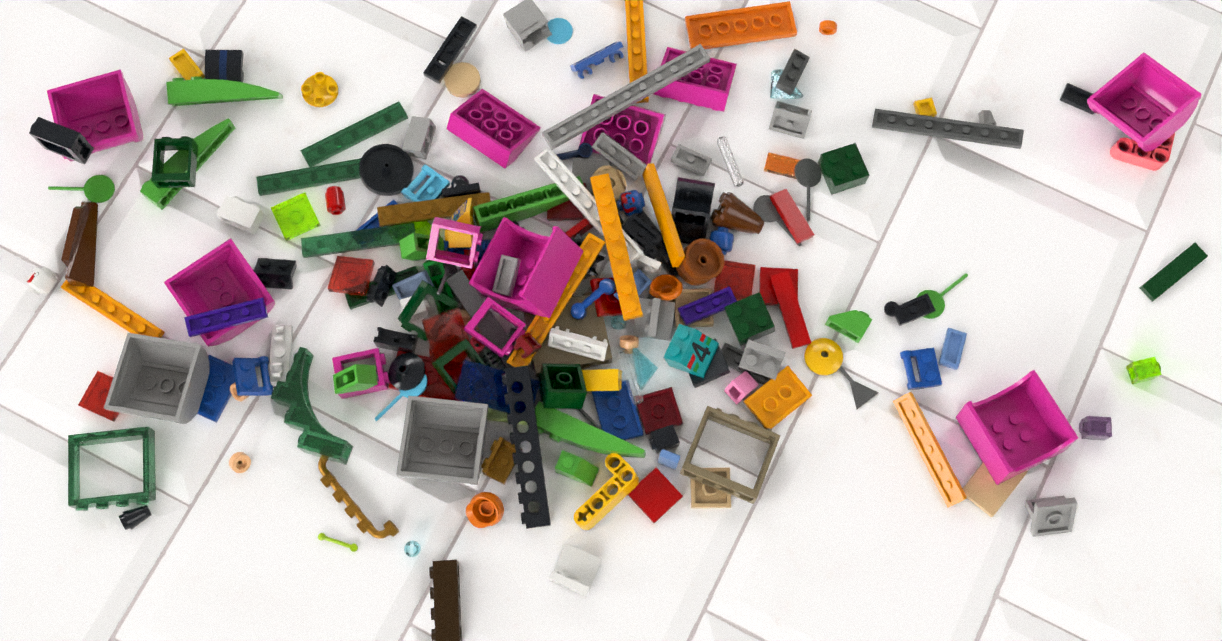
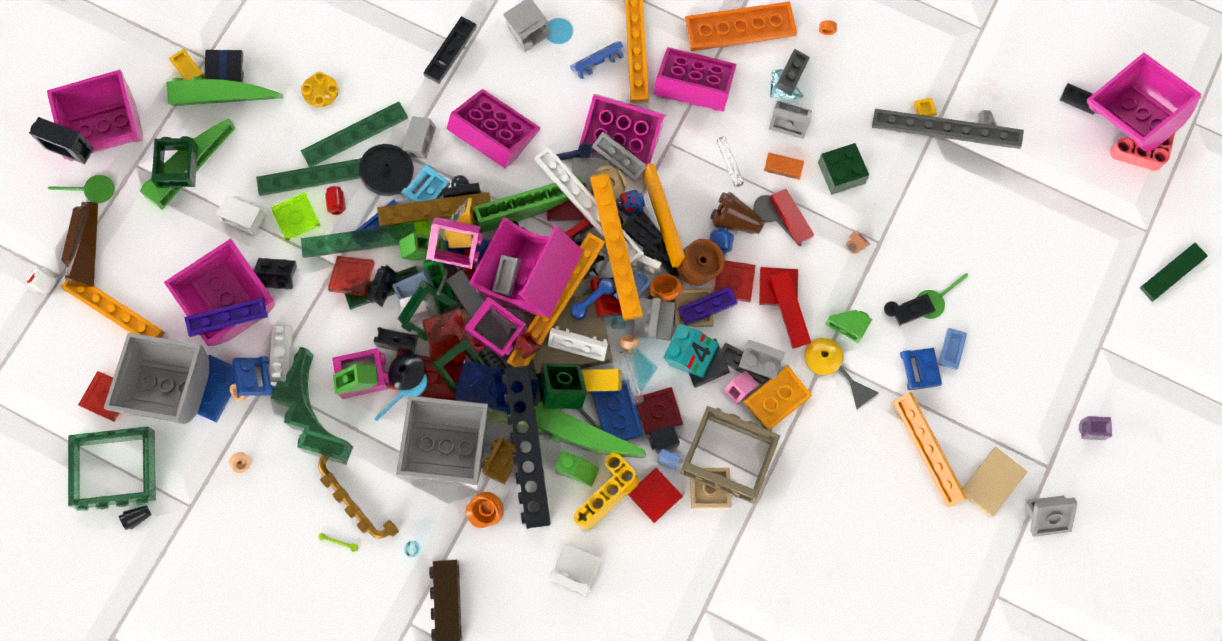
tan tile [444,62,481,98] -> none
light grey plate [542,44,711,150] -> none
light grey plate [670,144,712,177] -> none
black bracket [671,177,715,244] -> none
dark green brick [724,292,775,346] -> none
dark grey piece [794,158,822,221] -> none
dark pink container [955,370,1078,485] -> none
clear neon green brick [1126,357,1162,385] -> none
none -> nougat tile [846,231,871,254]

